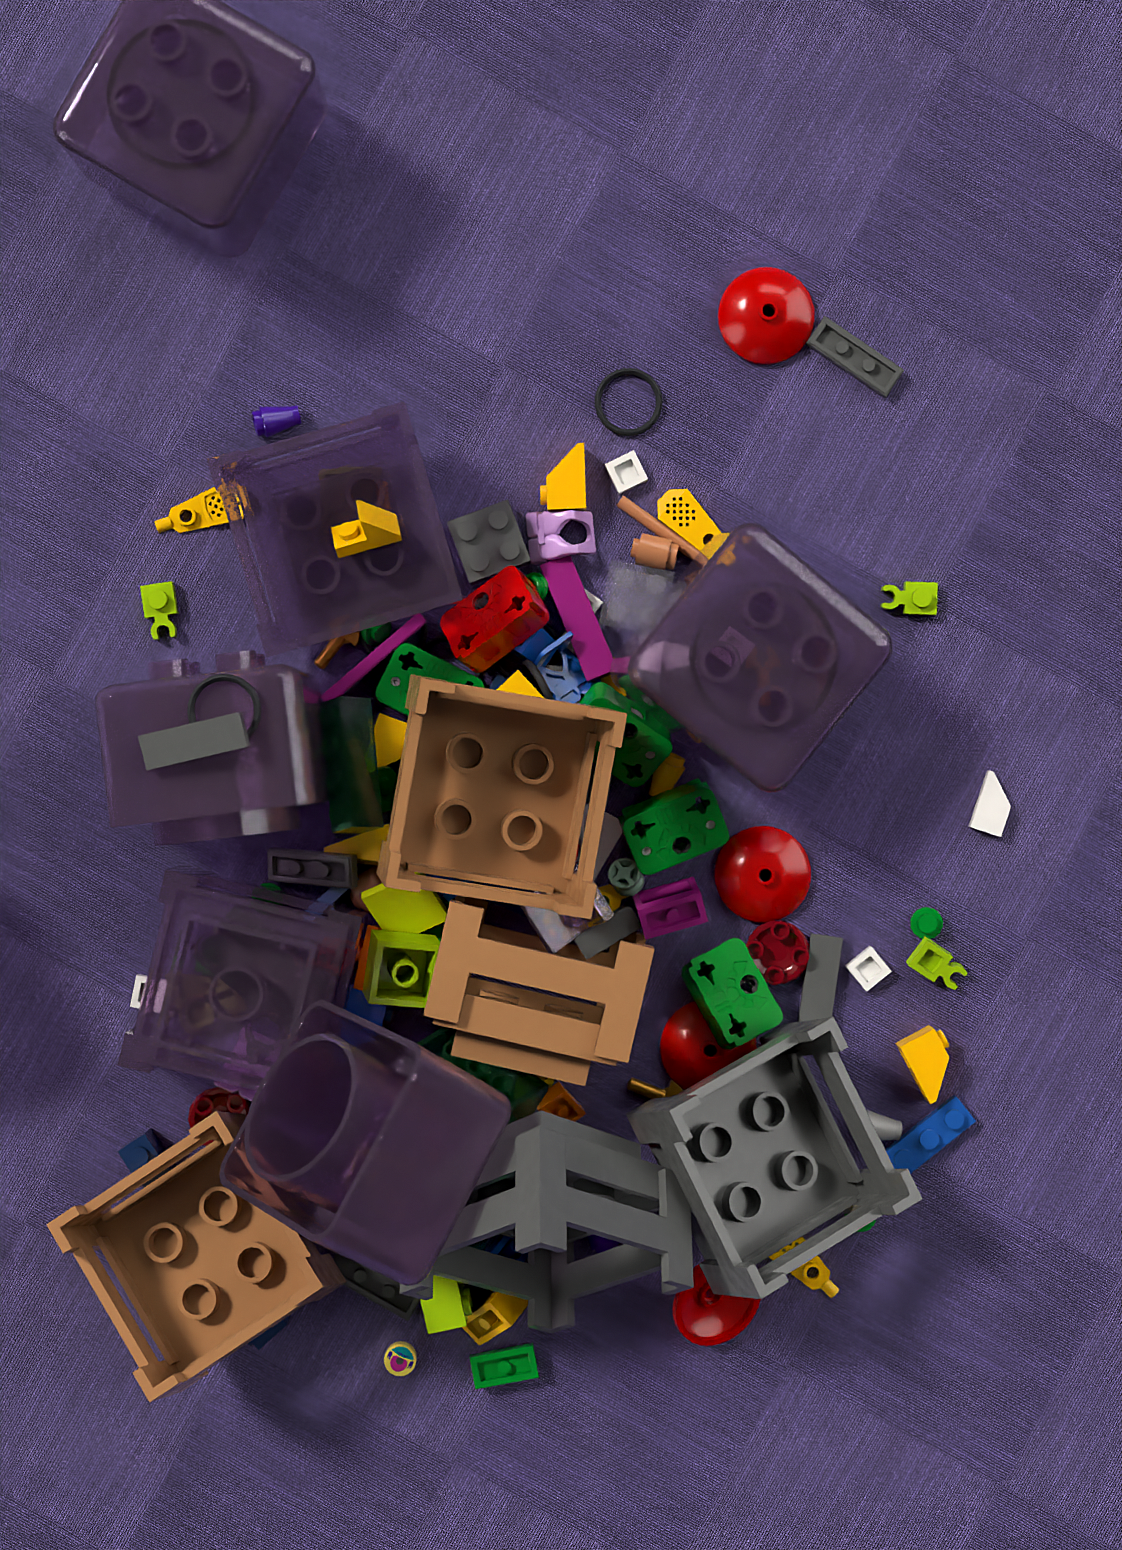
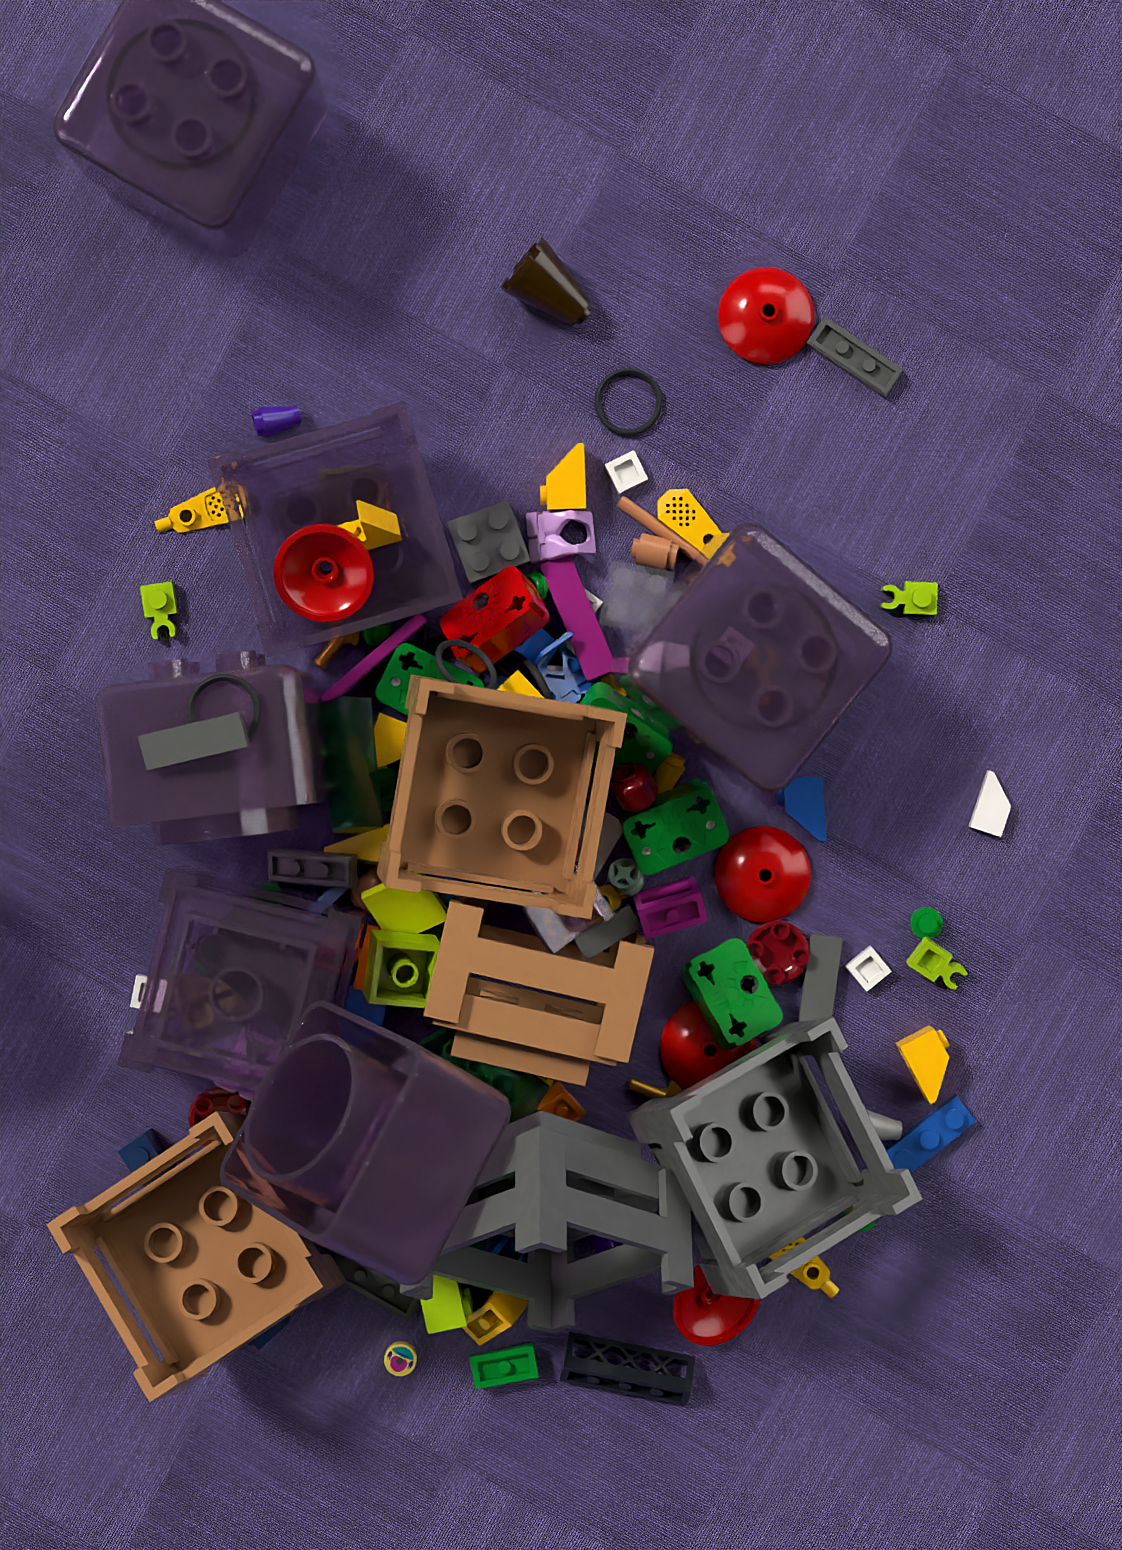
none -> red dish [273,524,374,622]
none -> black tyre [435,639,498,689]
none -> dark brown cone [501,237,592,326]
none -> black fence [559,1332,695,1406]
none -> dark red head [610,763,658,812]
none -> blue slope [775,776,827,841]

